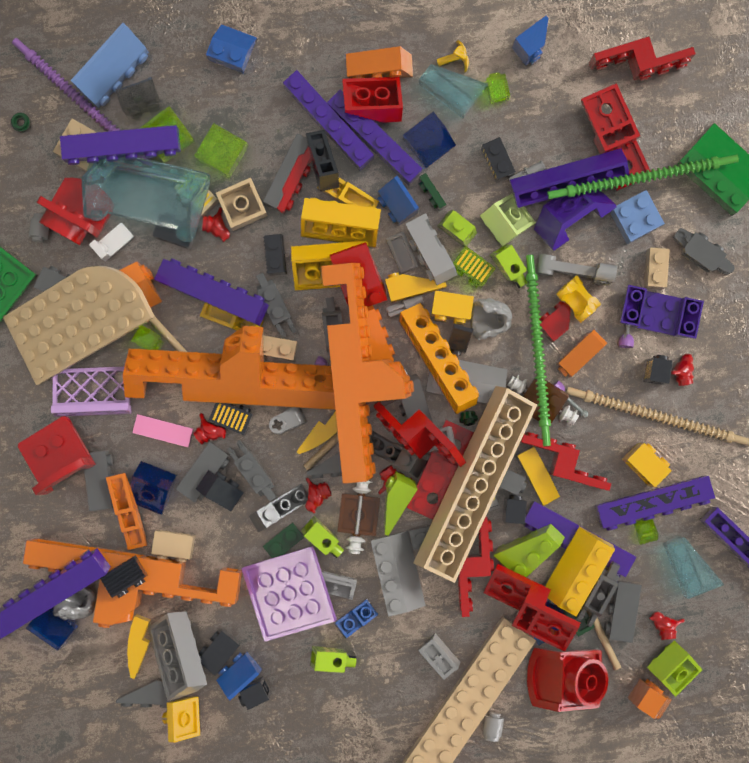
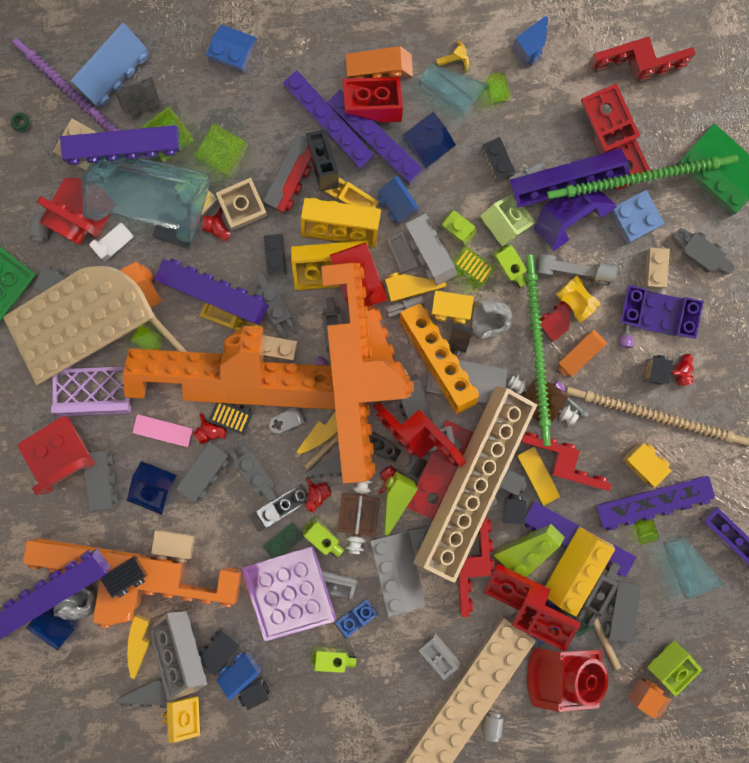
orange slope [106,473,148,550] -> none
black brick [196,470,244,511] -> none
dark green plate [418,173,447,212] -> none
dark green plate [459,411,478,426] -> none
red animal [649,611,685,640] -> none

